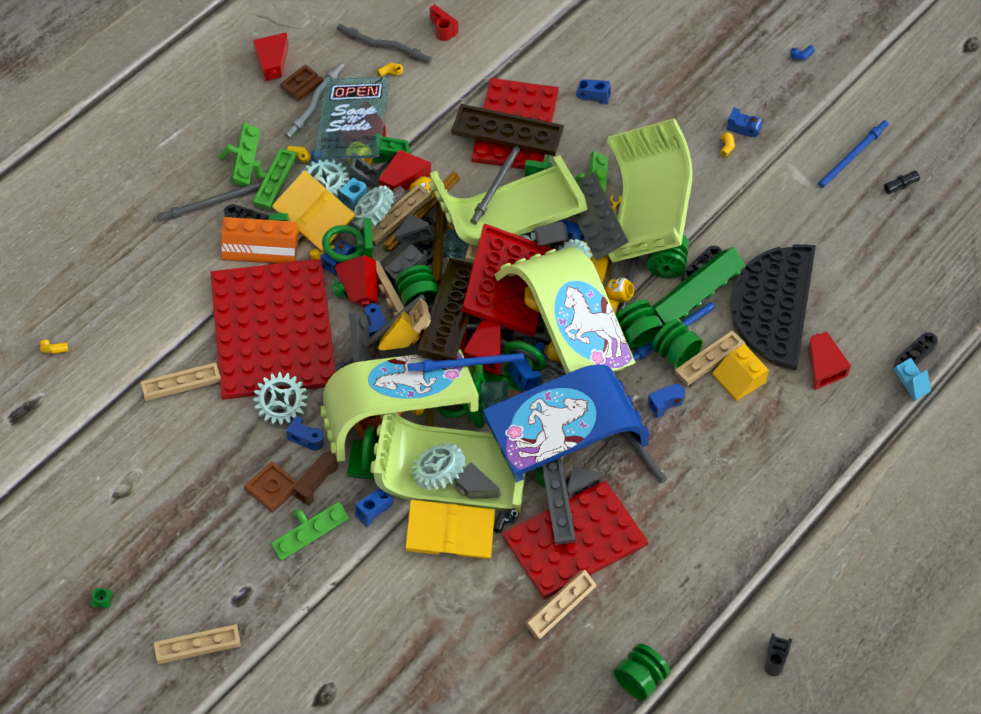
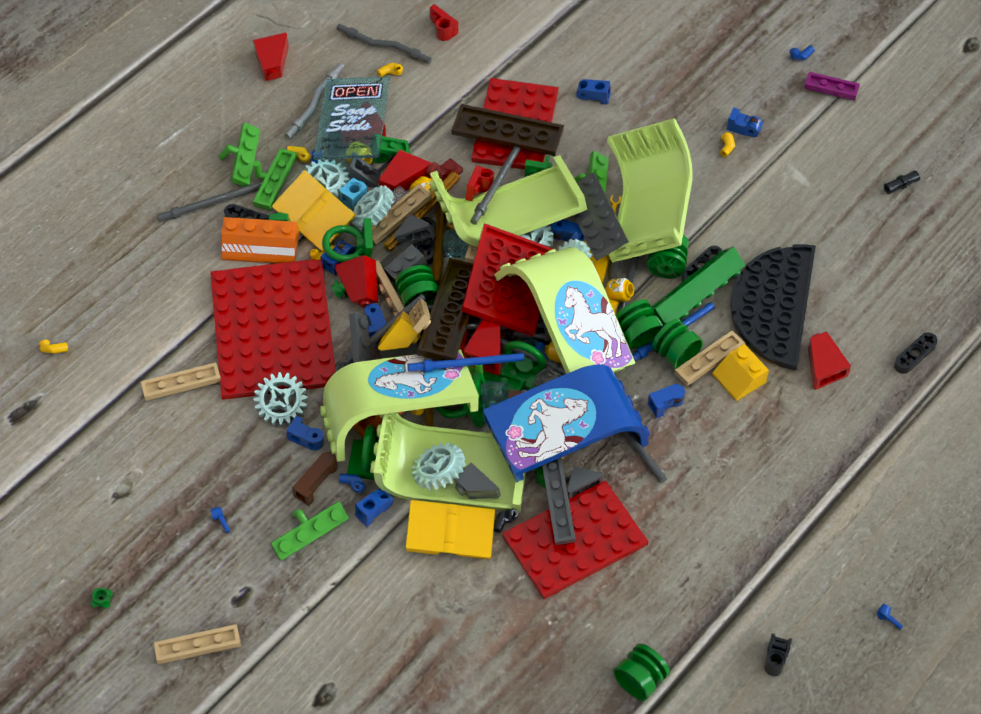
dark orange tile [244,461,297,513] -> none
reddish brown plate [280,64,323,101] -> none
blue leg [508,356,542,391] -> none
yellow arm [525,286,540,312] -> none
tan plate [525,570,597,639] -> none
dark grey slope [534,221,569,246] -> none
blue bar [818,120,889,188] -> none
medium azure slope [893,358,931,401] -> none
none -> blue hand [211,507,231,533]
none -> blue arm [339,473,365,493]
none -> clear red plate [425,158,463,182]
none -> red plate [465,166,494,201]
none -> magenta plate [804,72,860,101]
none -> blue hand [877,604,903,630]

